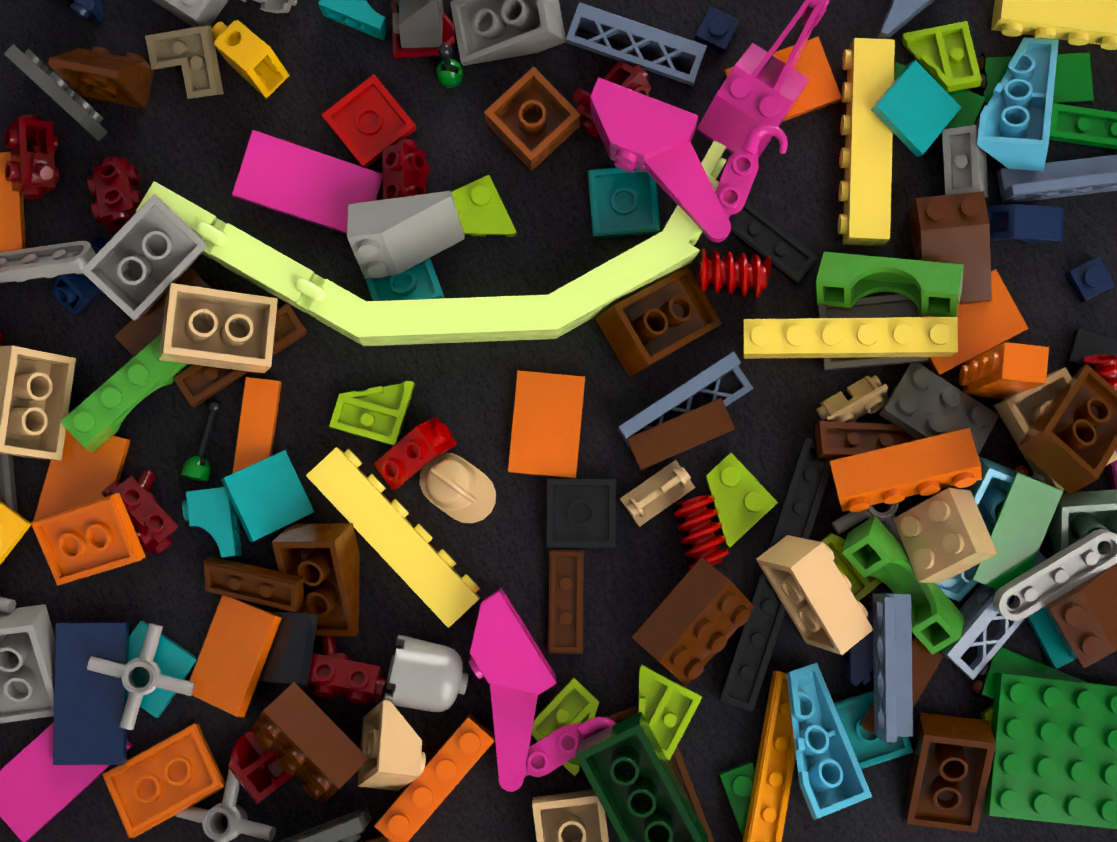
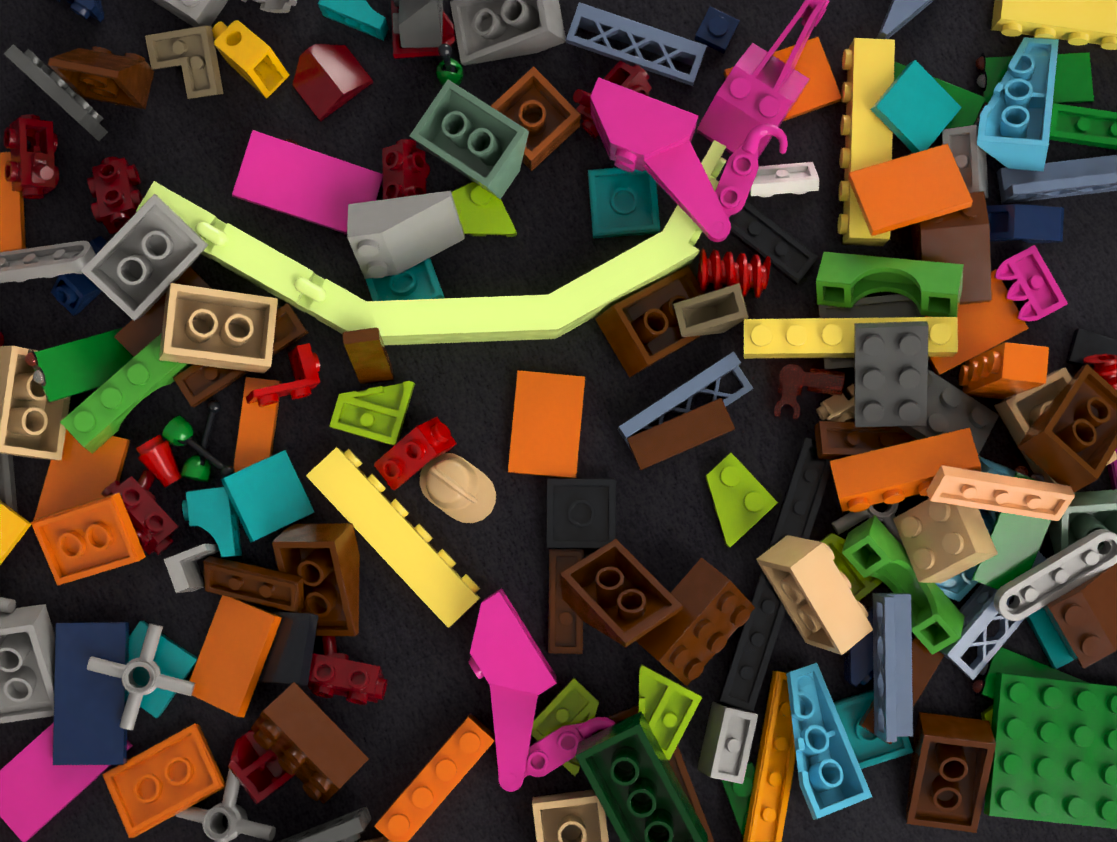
red plate [321,74,417,168] -> none
tan slope [358,700,426,791] -> none
light grey cylinder [383,634,469,712] -> none
tan hinge [620,460,695,527] -> none
red piece [672,495,730,571] -> none
lime wing [902,21,982,93] -> none
dark blue plate [1066,256,1115,303] -> none
none -> green piece [25,328,134,403]
none -> red cone [136,435,182,488]
none -> hinge [162,416,235,477]
none -> light grey panel [164,544,220,593]
none -> red bracket [246,343,321,407]
none -> dark red slope [292,44,373,122]
none -> reddish brown tile [343,327,394,384]
none -> sand green slope [410,80,529,199]
none -> reddish brown slope [560,539,683,647]
none -> dark tan slope [673,283,749,337]
none -> light grey panel [698,702,758,784]
none -> white plate [750,162,819,197]
none -> clear red bar [774,364,845,419]
none -> orange tile [848,143,973,236]
none -> dark grey plate [854,321,929,427]
none -> light nougat plate [926,465,1075,521]
none -> dark pink plate [995,245,1068,322]

